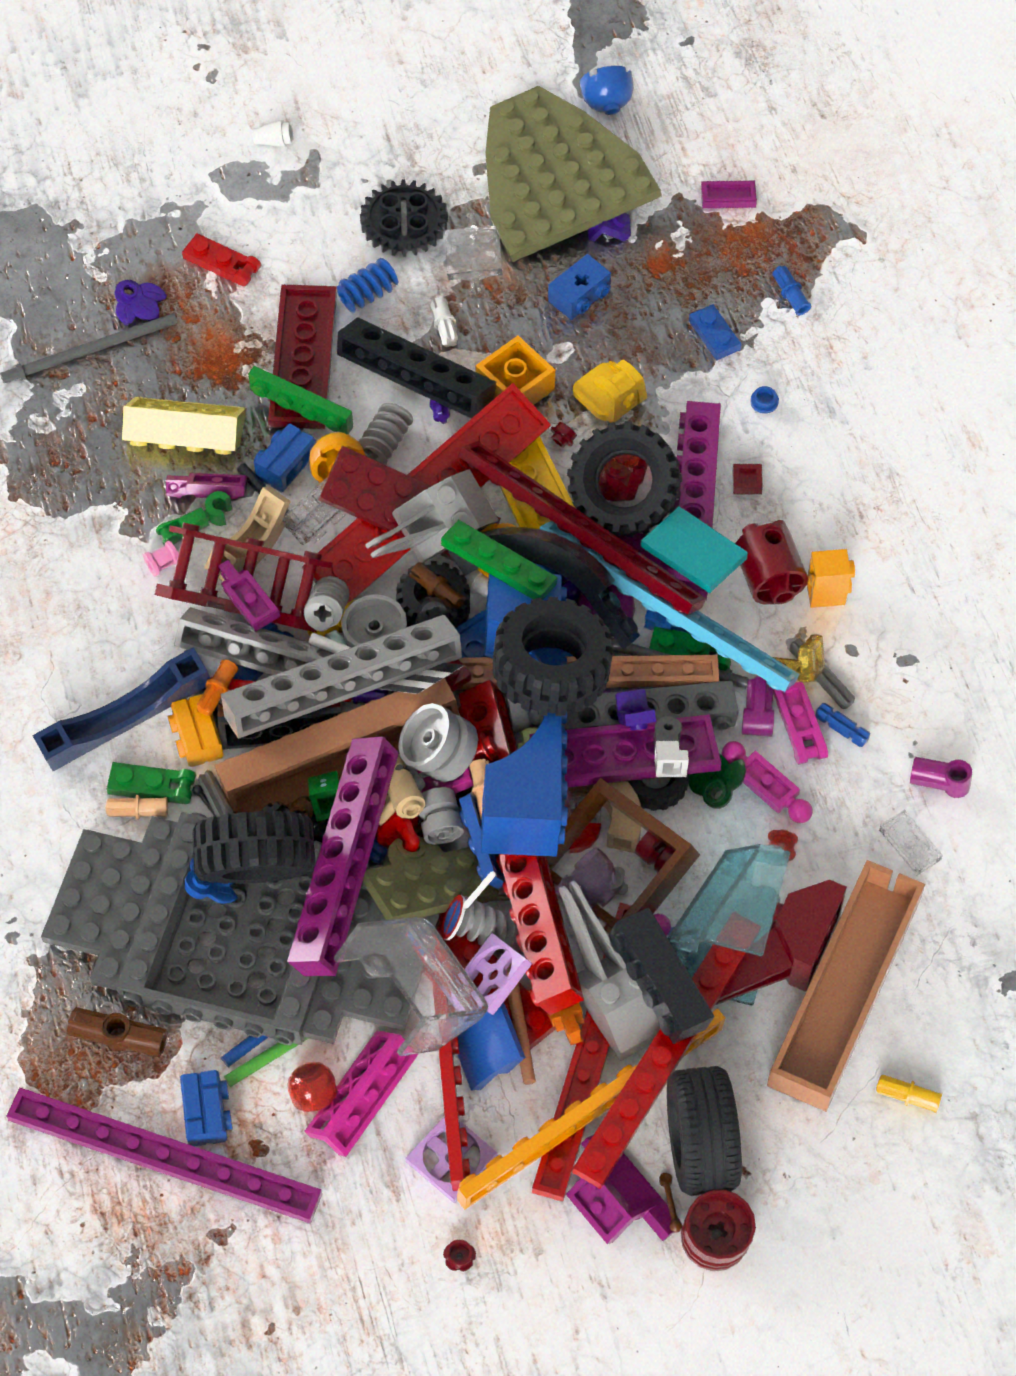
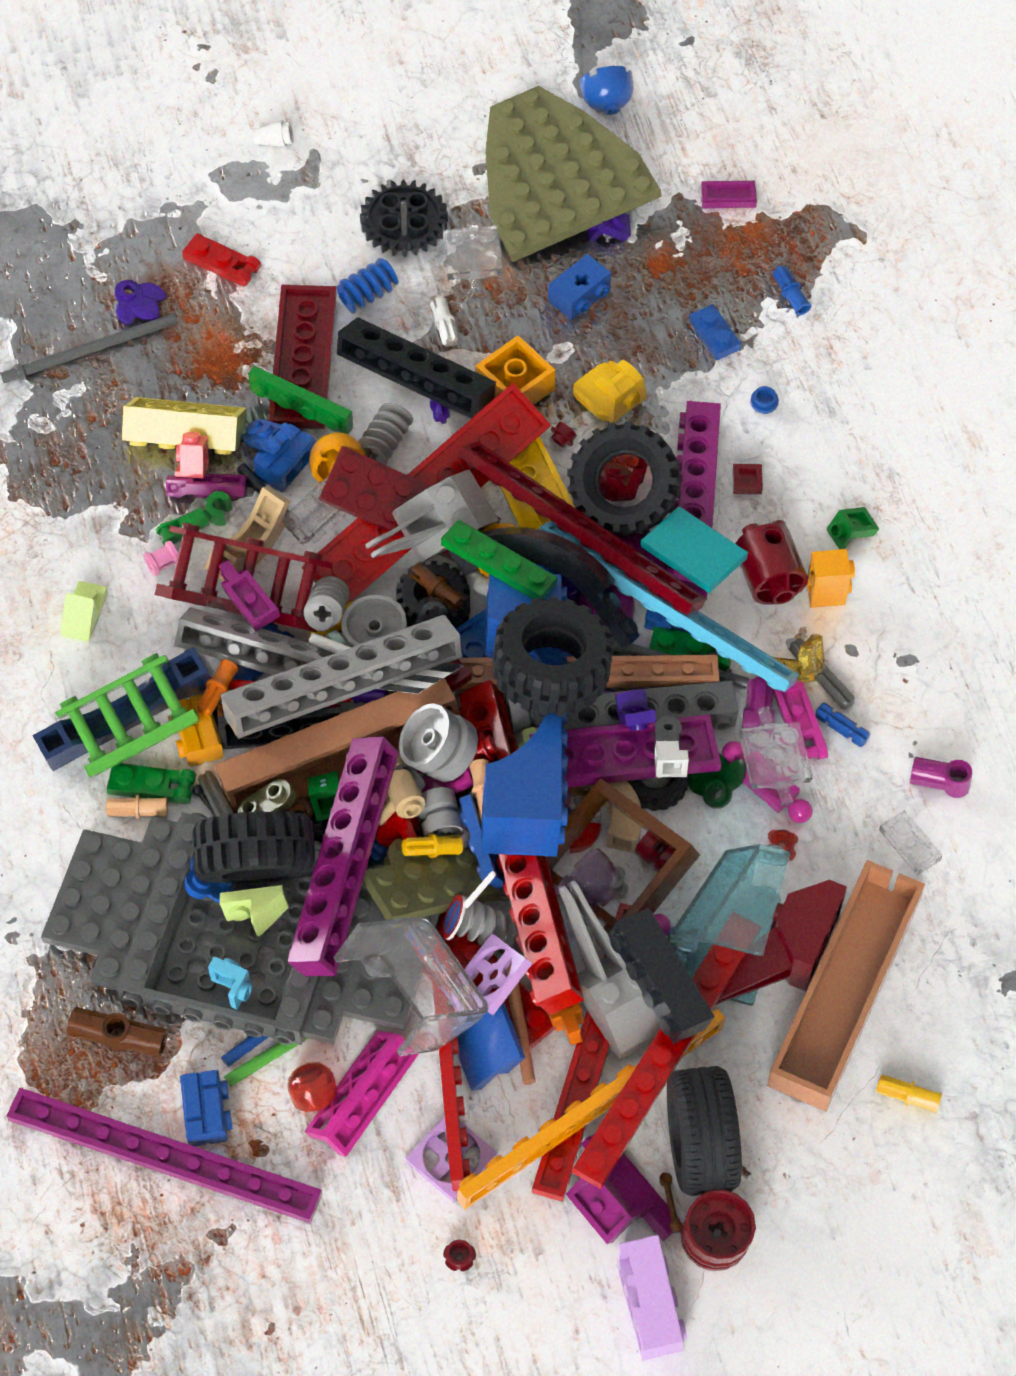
none -> bright green fence [55,653,201,778]
none -> yellowish green slope [61,581,108,642]
none -> brick [175,432,209,479]
none -> medium azure bracket [208,956,253,1010]
none -> yellowish green slope [220,885,289,937]
none -> olive plate [237,779,296,813]
none -> blue plate [240,419,296,454]
none -> yellow axle [401,834,463,858]
none -> lavender wedge [617,1235,687,1361]
none -> clear plate [739,707,813,806]
none -> green bracket [827,507,879,549]

